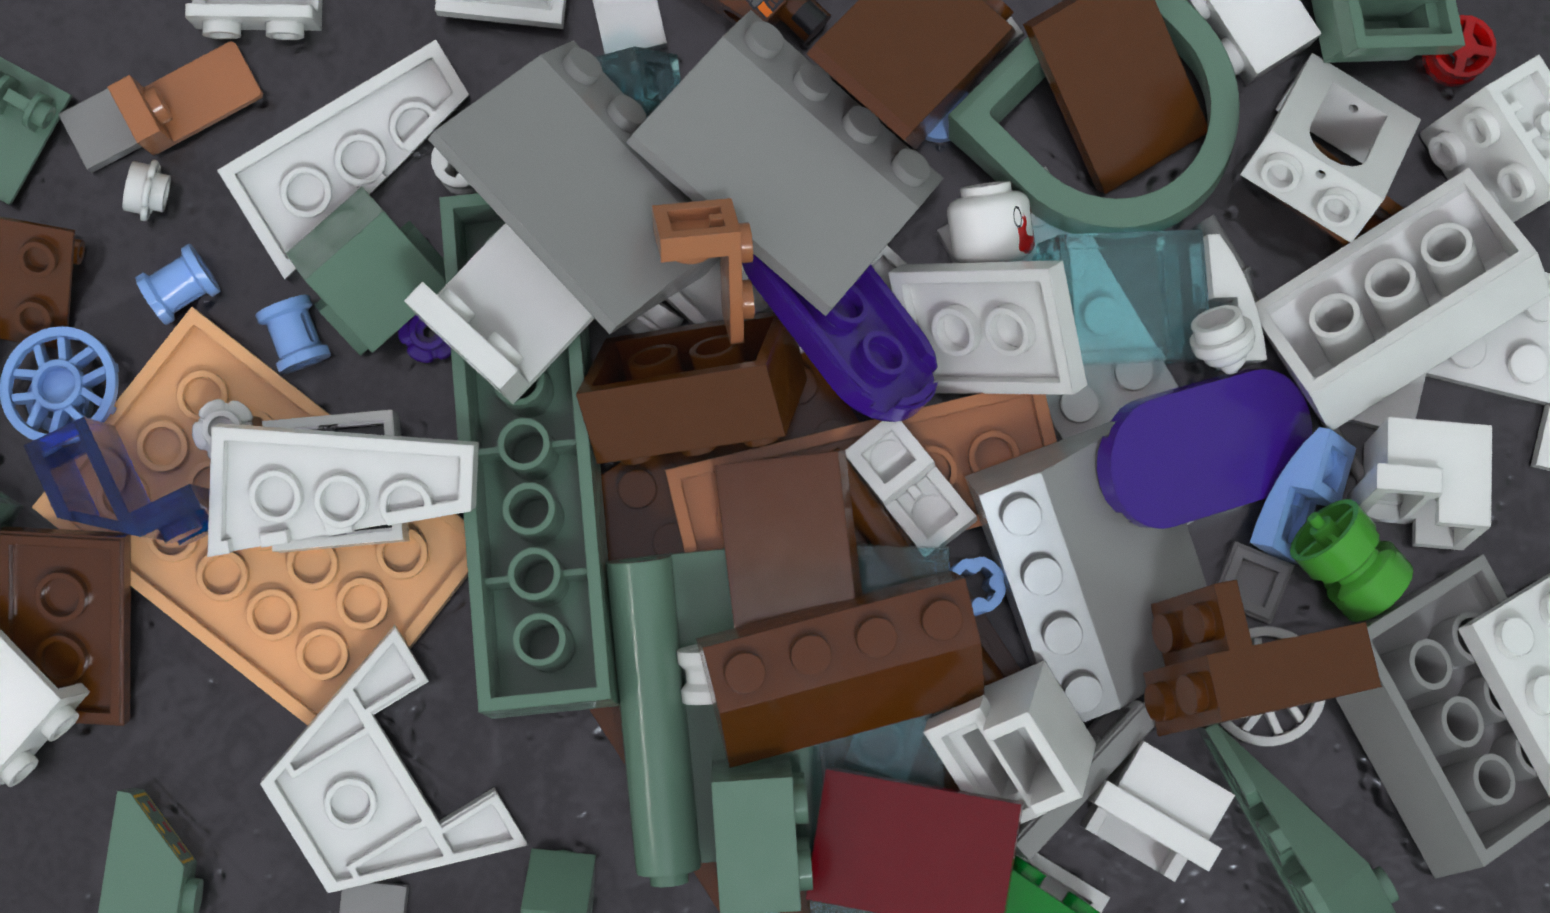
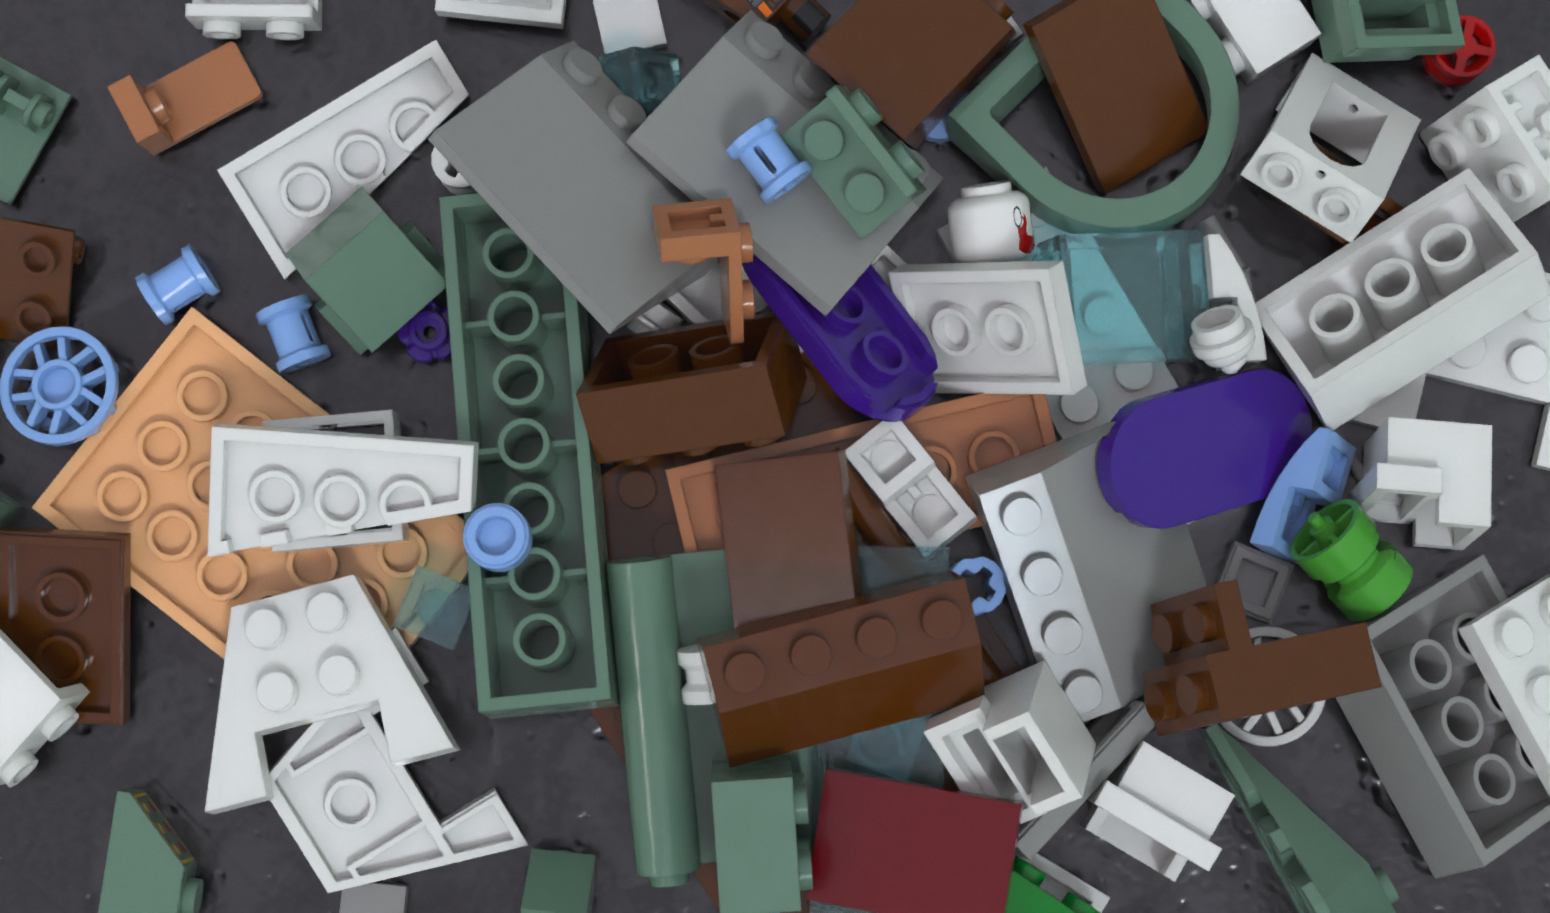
clear blue piece [24,417,210,546] -> none
light grey tile [58,88,142,173] -> none
white plate [122,159,171,221] -> none
white plate [192,399,253,459] -> none
white bracket [404,224,594,404] -> none
none -> white wing [205,574,460,814]
none -> clear light blue plate [393,566,471,650]
none -> light blue tile [463,503,533,572]
none -> light blue bush [726,116,813,205]
none -> sand green bracket [780,85,927,239]

